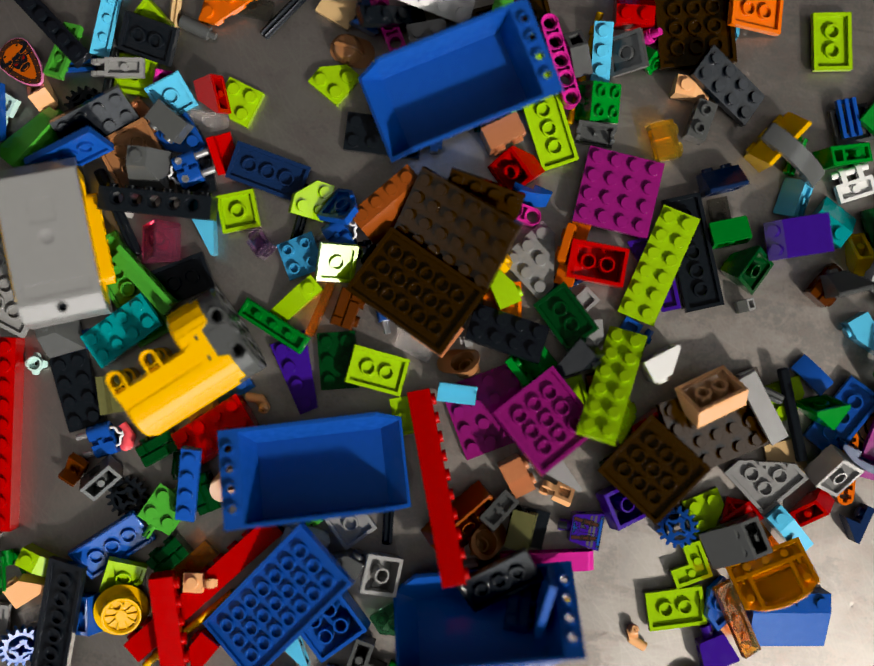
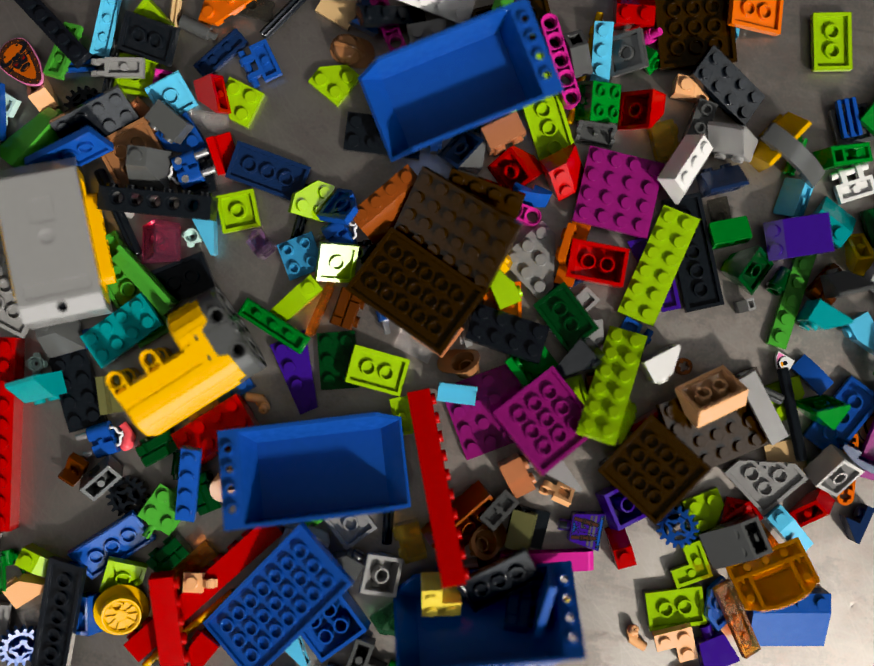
none -> teal slope [4,370,67,405]
none -> light aqua plate [181,225,203,248]
none -> dark blue tile [193,28,249,77]
none -> blue plate [237,38,283,89]
none -> clear yellow brick [392,518,428,564]
none -> light yellow brick [420,572,462,617]
none -> dark grey slope [438,130,486,175]
none -> red slope [540,143,583,201]
none -> red slope [604,527,637,570]
none -> red slope [617,89,666,131]
none -> light nougat plate [652,622,698,663]
none -> white slope [657,134,713,204]
none -> dark orange bush [674,358,693,375]
none -> light grey slope [707,121,759,163]
none -> bright green plate [765,254,817,349]
none -> dark green cone [766,266,791,296]
none -> white tile [774,351,795,370]
none -> teal slope [795,299,854,331]

